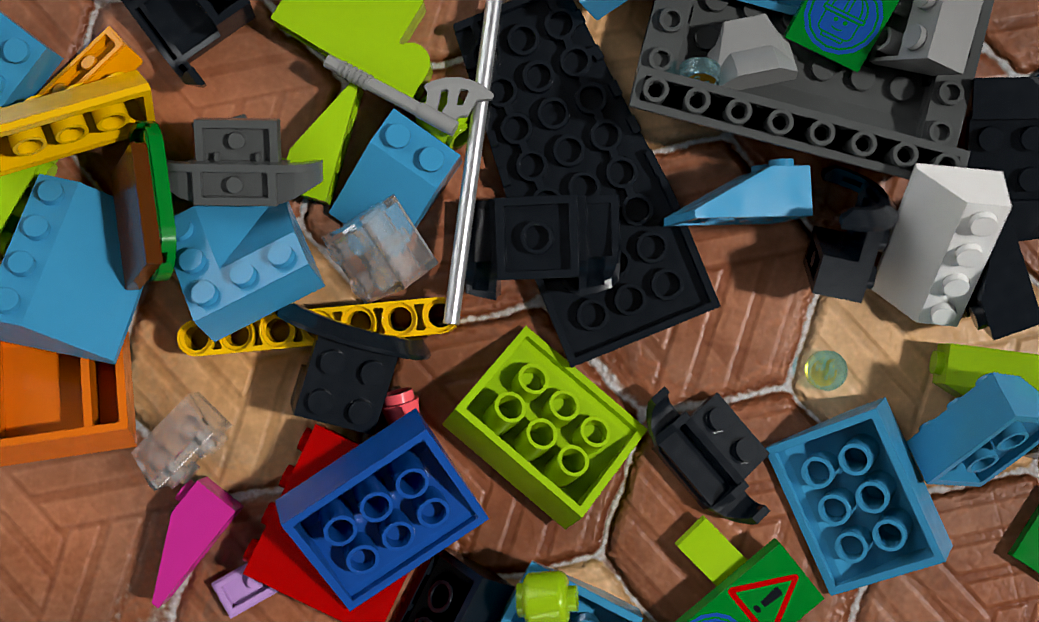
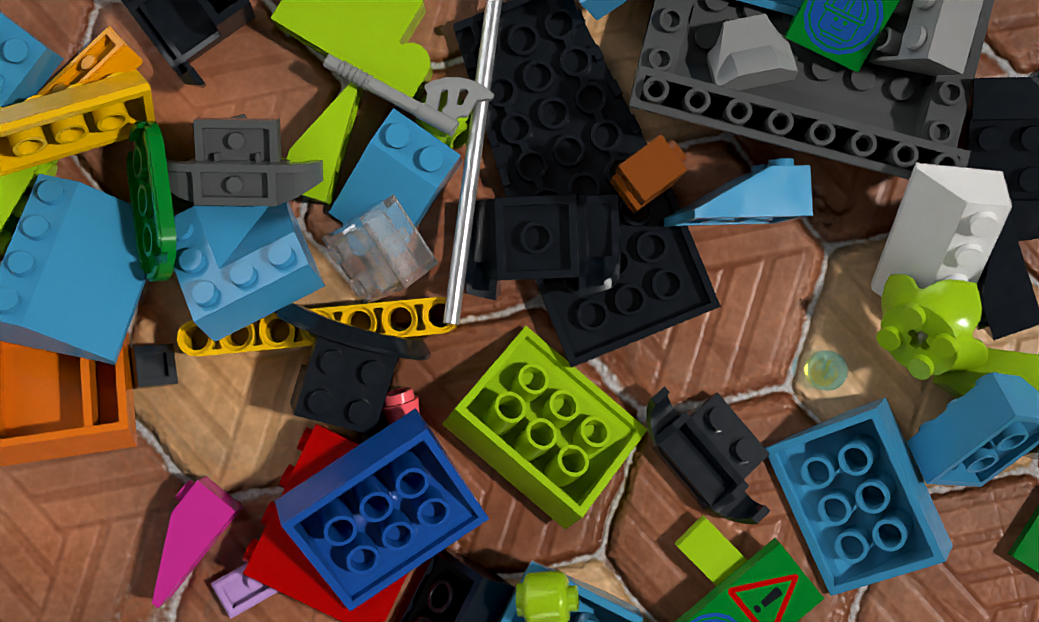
reddish brown tile [111,143,163,290] -> none
clear slope [131,392,233,491] -> none
clear light blue tile [679,57,721,85] -> none
black piece [803,165,899,303] -> none
none -> black plate [128,344,178,389]
none -> dark orange arch [610,135,688,215]
none -> lime brick [876,274,988,380]

